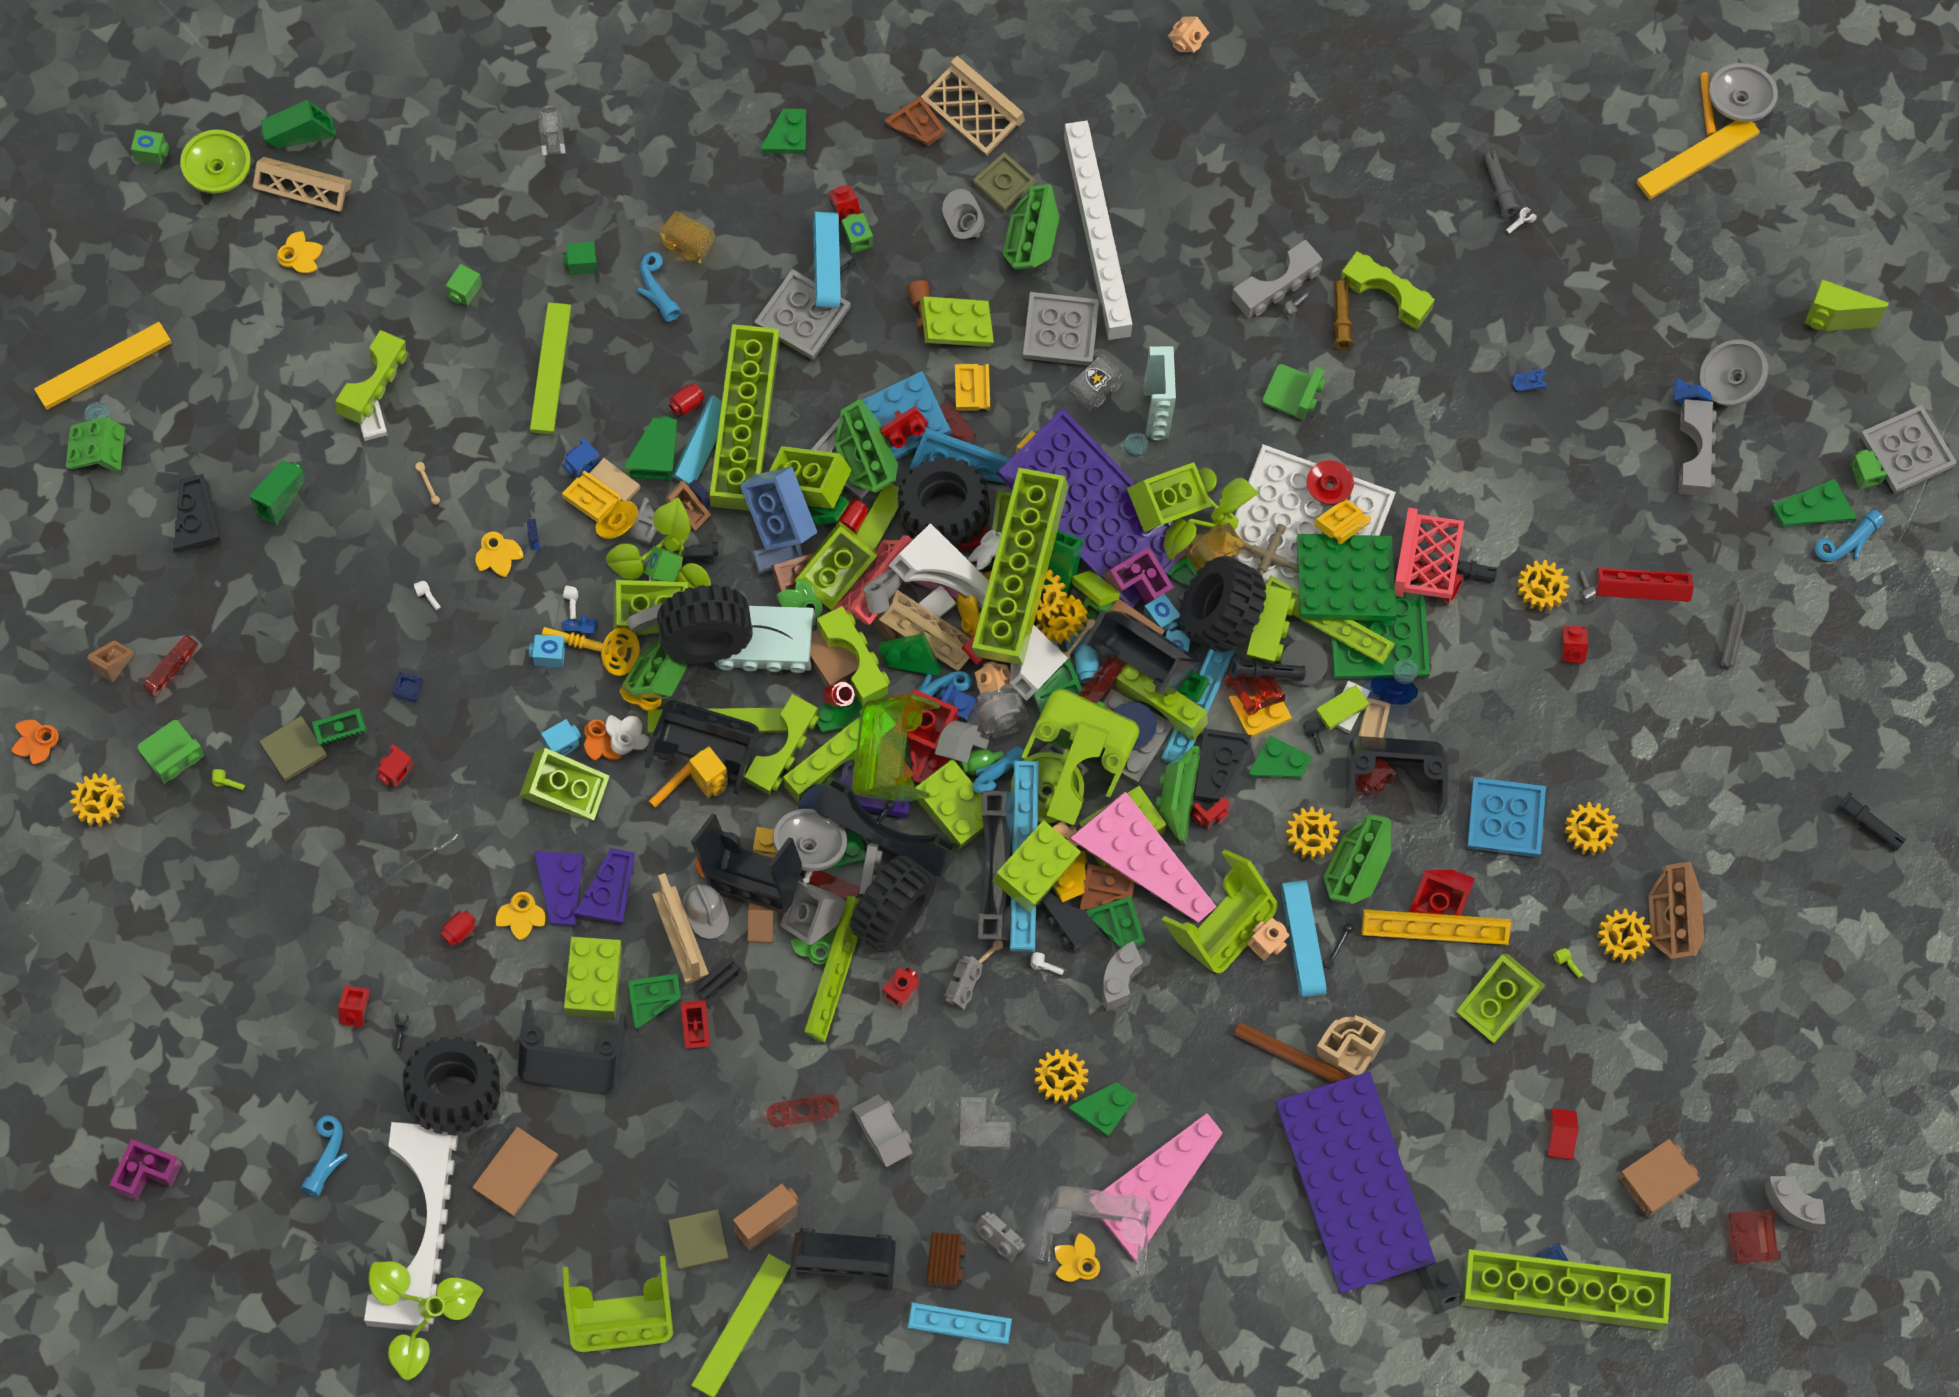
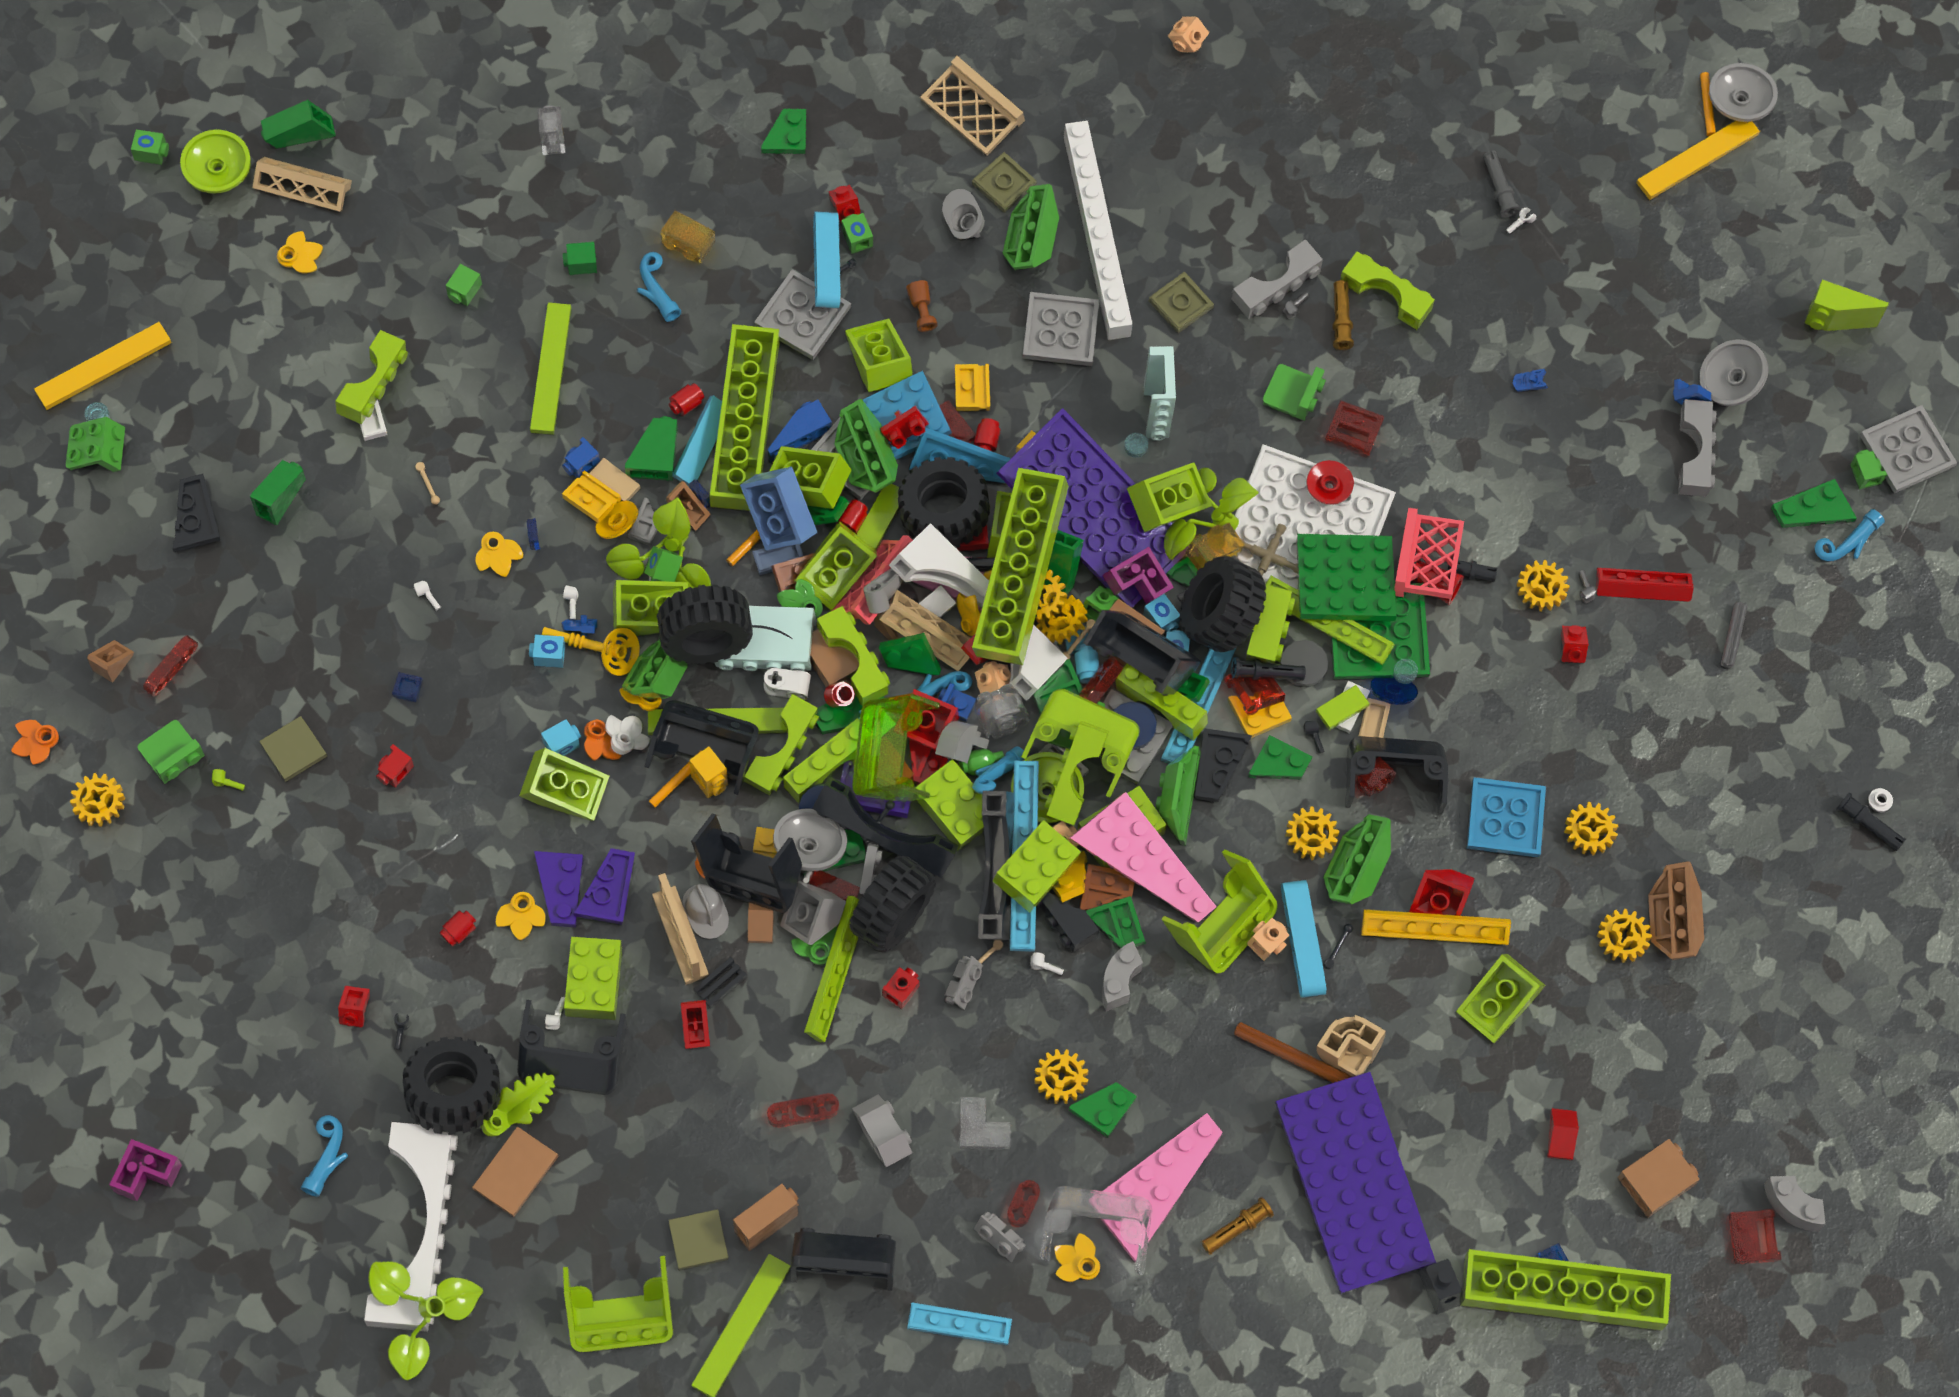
green brick [312,708,368,746] -> none
light grey beam [626,604,662,632] -> none
green wing [628,974,681,1029] -> none
black bracket [684,534,718,565] -> none
dark orange wing [885,96,947,146] -> none
lime plate [920,297,994,347] -> none
reddish brown brick [926,1232,966,1290] -> none
white plate [967,530,1001,570] -> none
clear brick [1069,354,1123,411] -> none
lime tile [1072,571,1120,606] -> none
red bracket [1191,797,1231,830] -> none
yellow plate [1314,499,1372,544] -> none
lime hand [1553,948,1583,979] -> none
none -> lime plant [481,1073,555,1137]
none -> white hand [545,997,565,1030]
none -> light orange bar [726,530,761,567]
none -> white piece [763,668,811,700]
none -> blue slope [768,400,832,463]
none -> lime slope [845,319,913,392]
none -> red brick [973,418,1001,452]
none -> clear red beam [1007,1180,1040,1227]
none -> olive tile [1148,272,1214,333]
none -> pearl gold pin [1201,1197,1274,1255]
none -> clear red plate [1325,400,1385,455]
none -> white plate [1868,788,1893,812]

